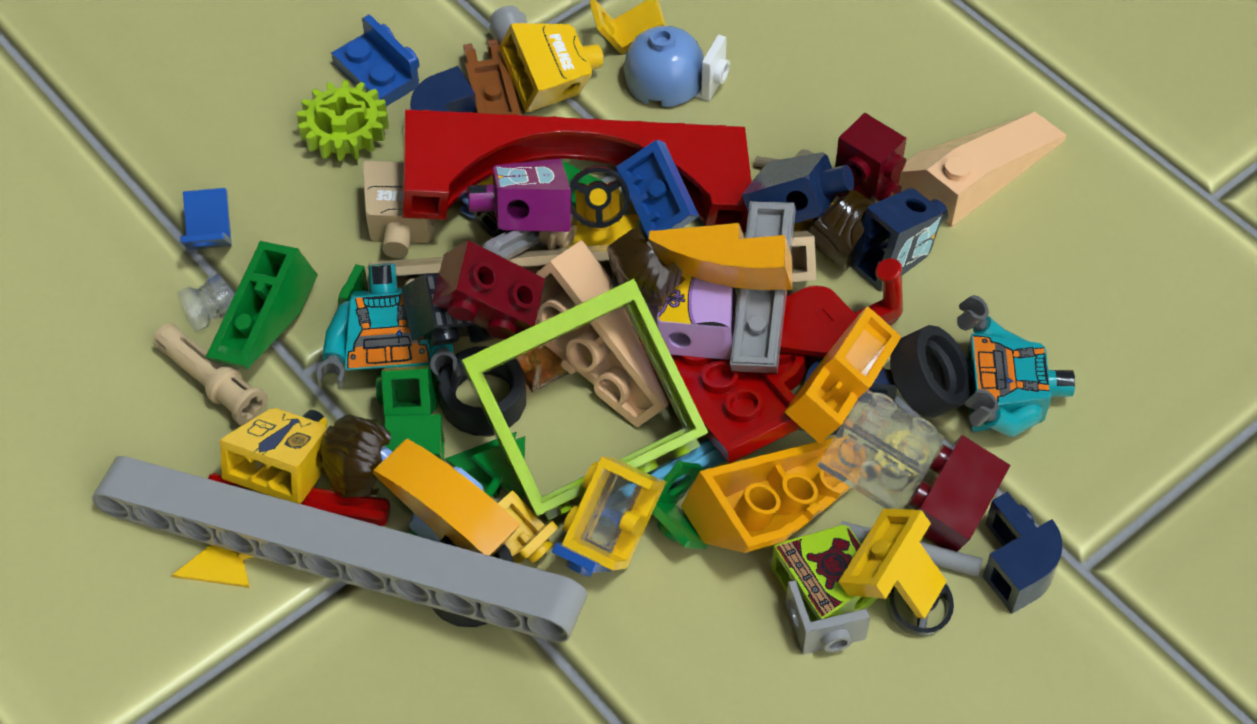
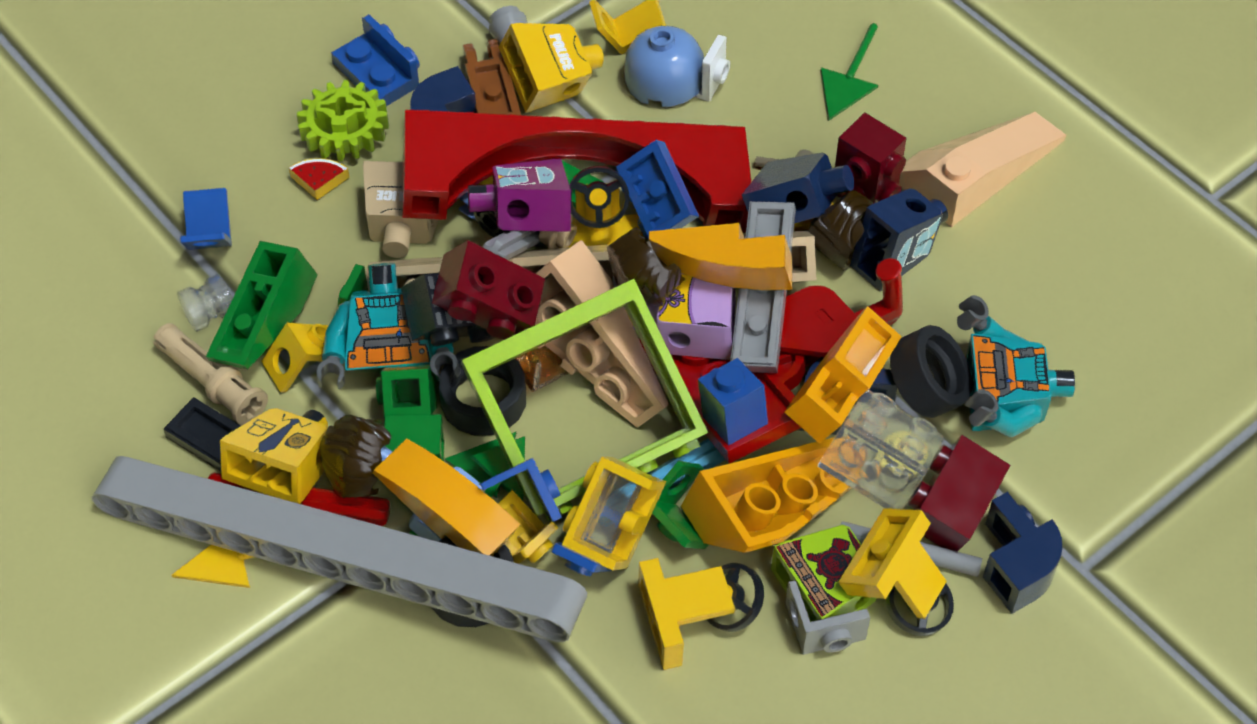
none -> black tile [163,397,241,471]
none -> yellow bracket [262,323,345,392]
none -> tile [288,158,350,200]
none -> blue bracket [479,458,562,522]
none -> yellow piece [638,558,764,670]
none -> blue brick [698,358,768,445]
none -> green piece [821,23,878,121]

